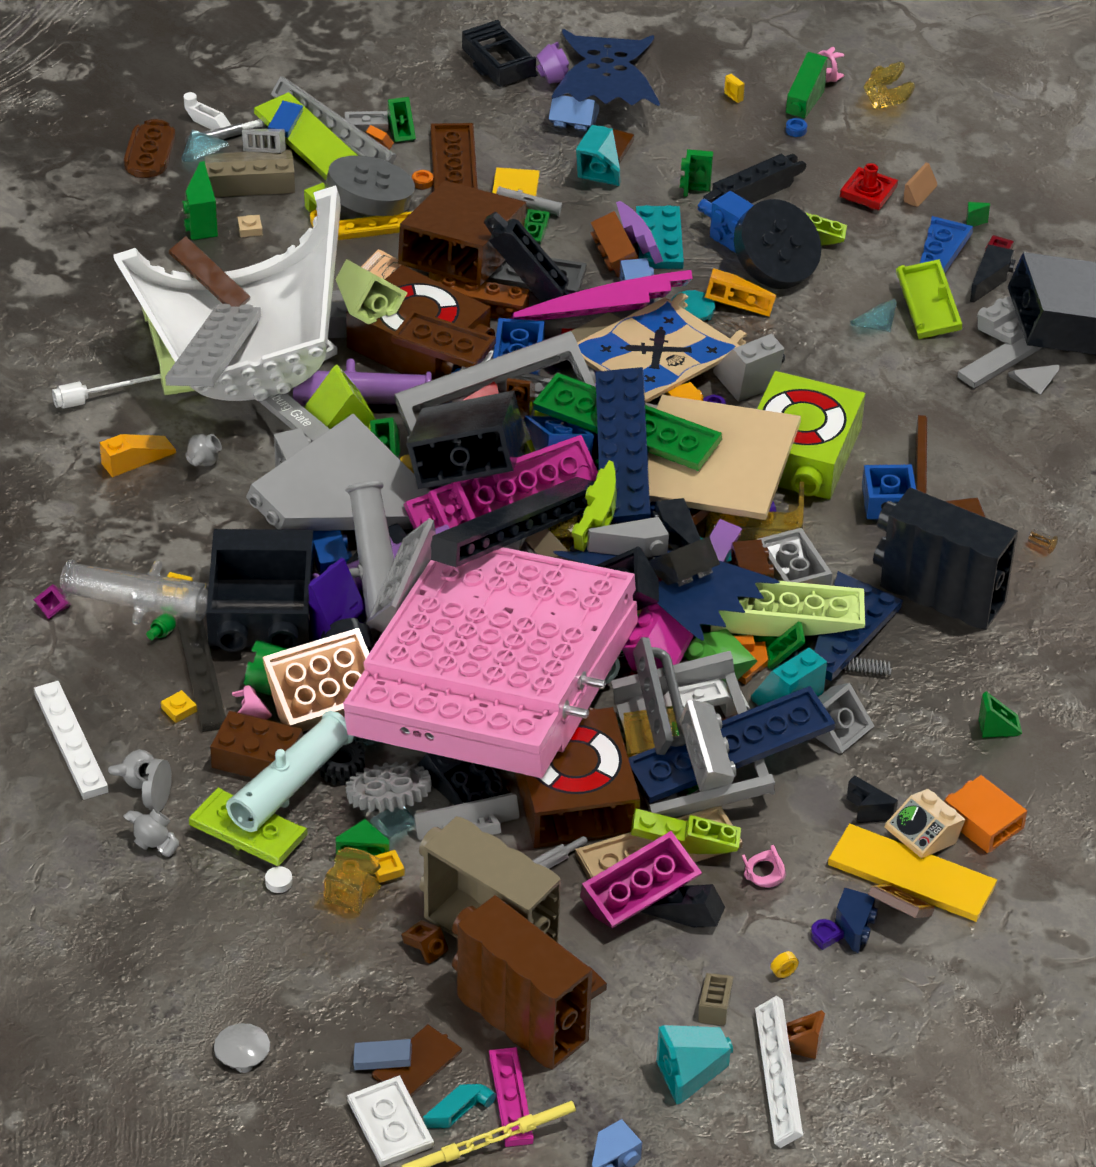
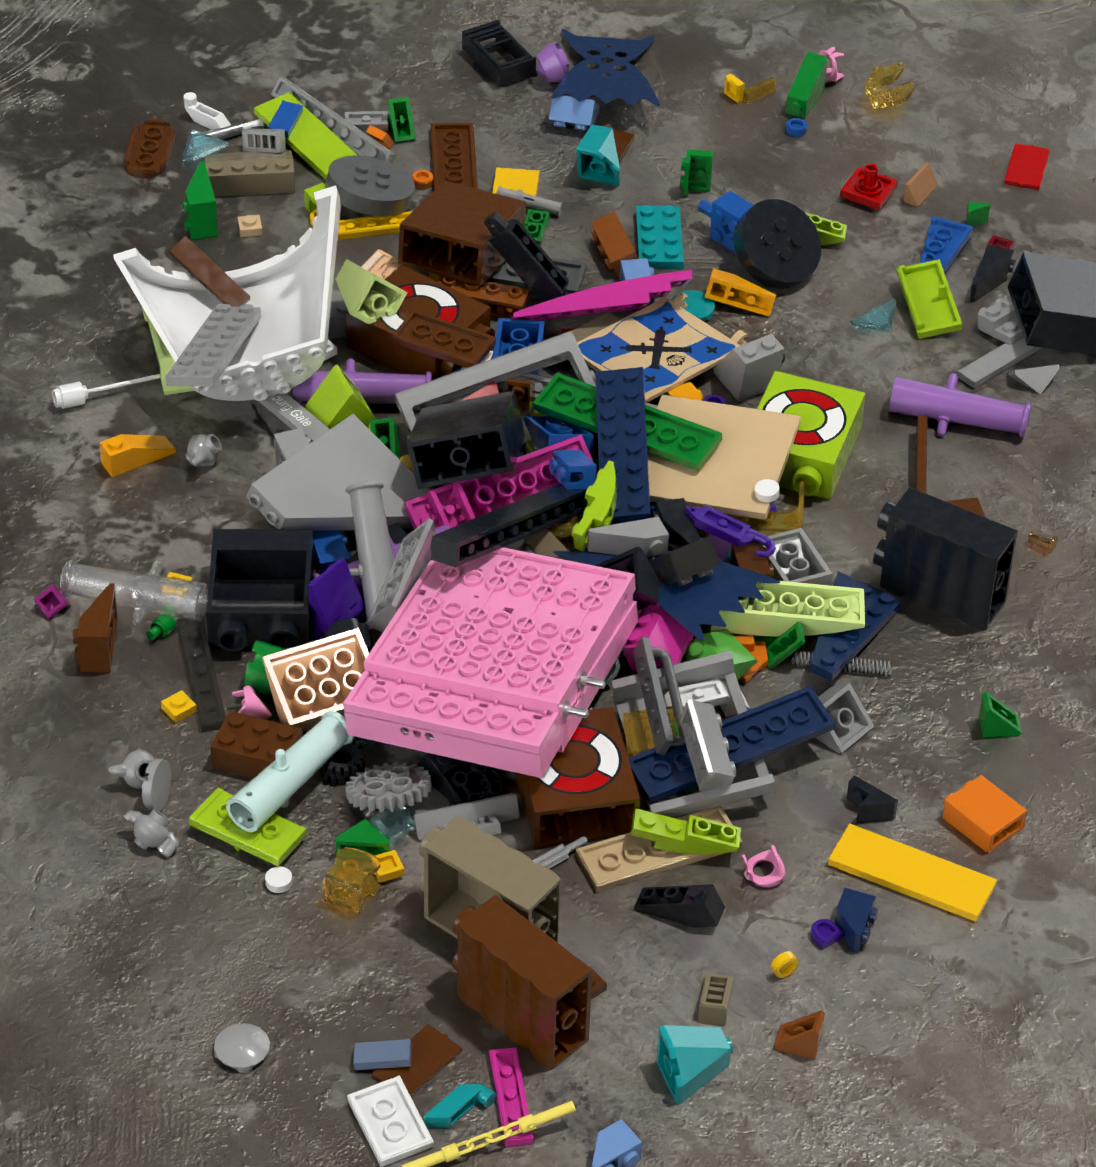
white plate [34,681,108,800] -> none
reddish brown bracket [401,920,449,964] -> none
dark pink slope [580,831,702,928] -> none
medium lavender slope [616,201,663,264] -> none
black hinge [703,153,807,204] -> none
teal slope [751,647,827,706] -> none
white tile [755,996,803,1148] -> none
blue brick [862,465,916,519] -> none
reddish brown tile [868,884,935,918] -> none
slope [884,789,965,858] -> none
none -> reddish brown slope [73,583,118,673]
none -> blue brick [549,450,597,490]
none -> dark purple plate [685,506,776,557]
none -> clear yellow piece [743,77,777,104]
none -> white tile [755,479,780,502]
none -> medium lavender piece [889,373,1031,438]
none -> red piece [1004,143,1050,190]

